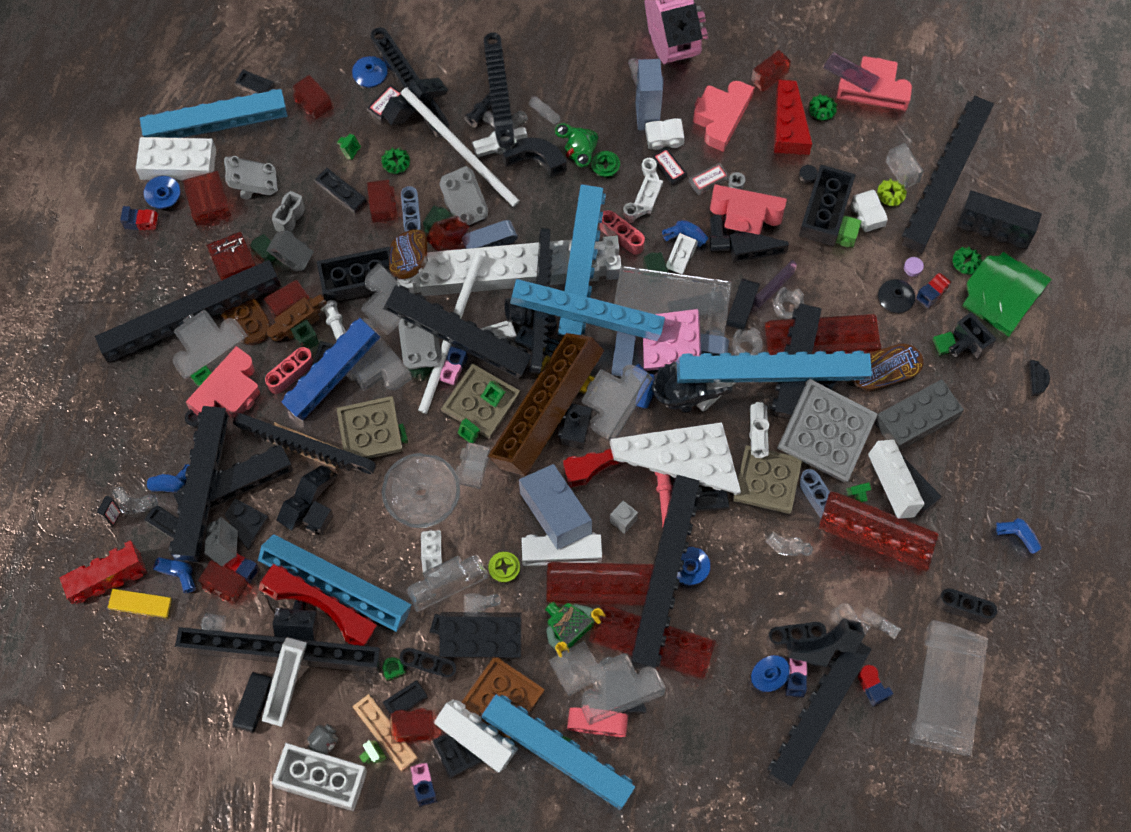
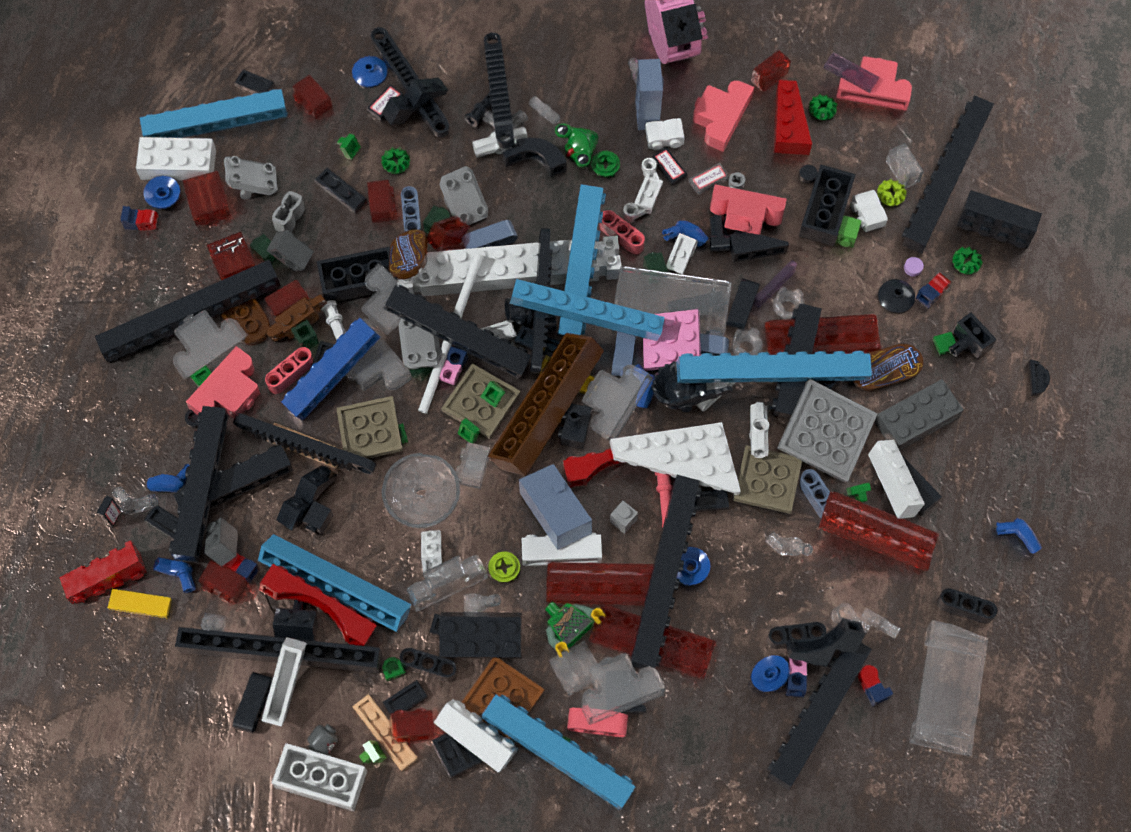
black wing [224,498,269,550] -> none
white piece [401,87,519,207] -> none
leg [411,763,437,807] -> none
green slope [962,252,1052,337] -> none

